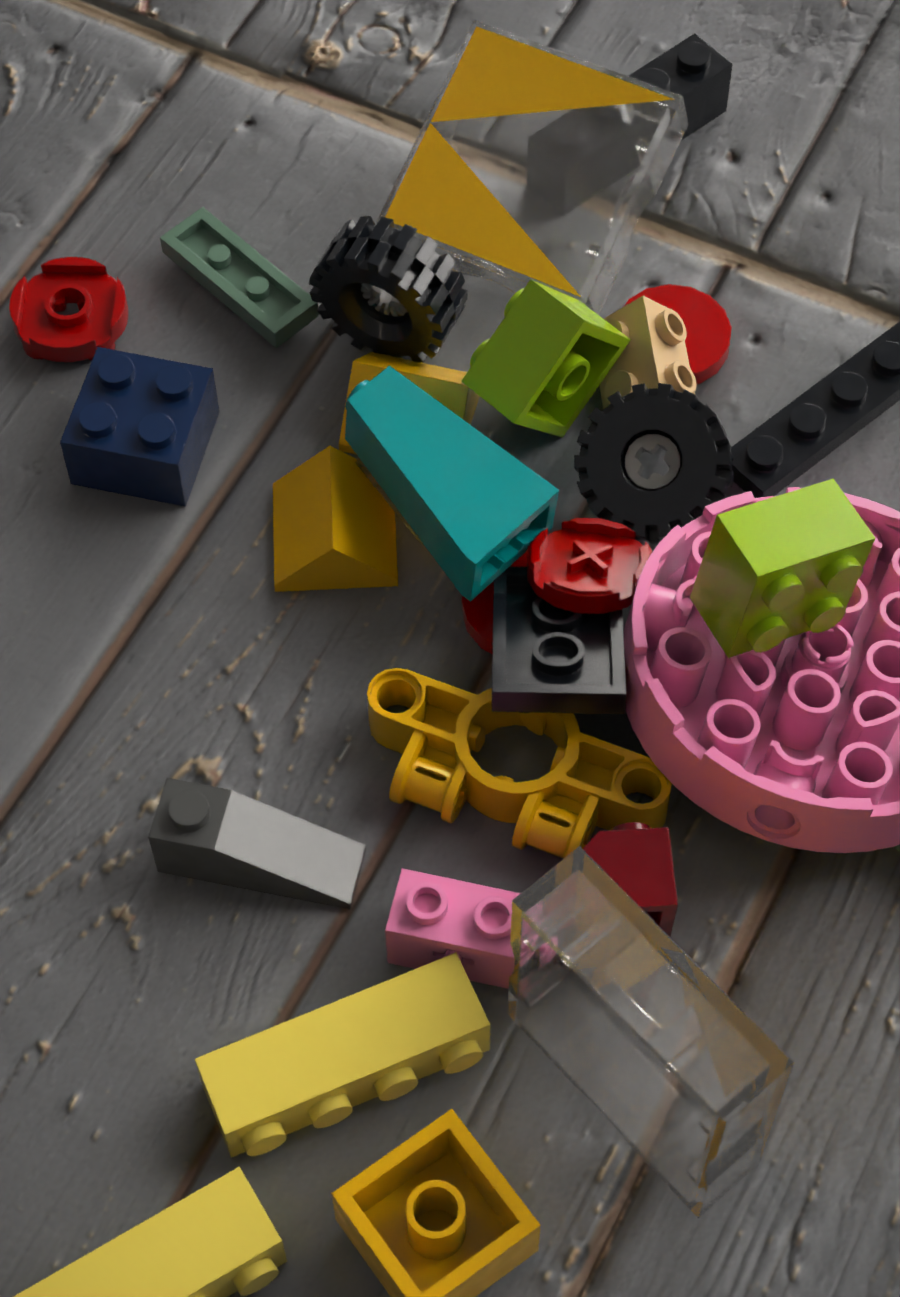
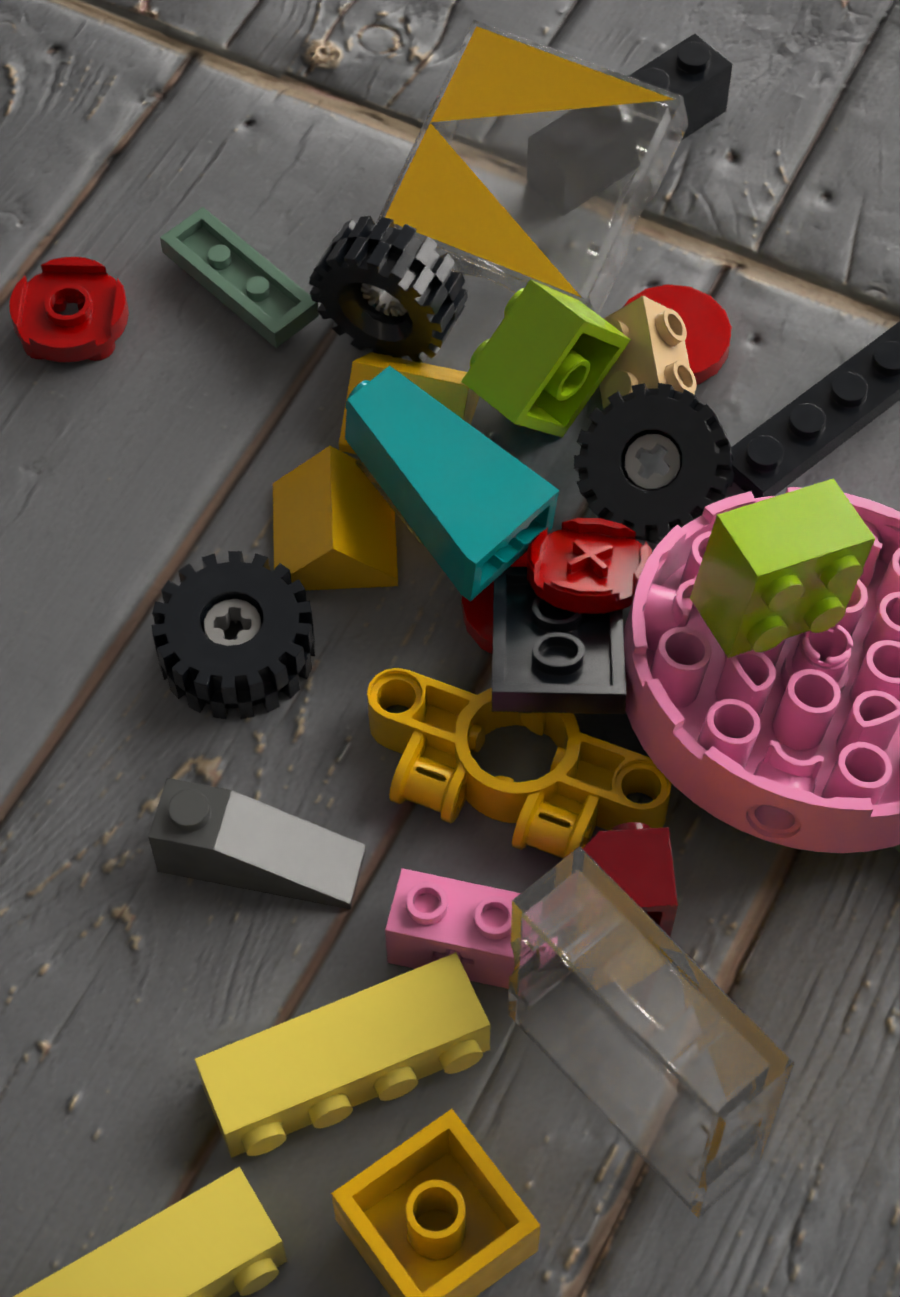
dark blue brick [60,347,220,507] -> none
none -> black bush [151,551,315,719]

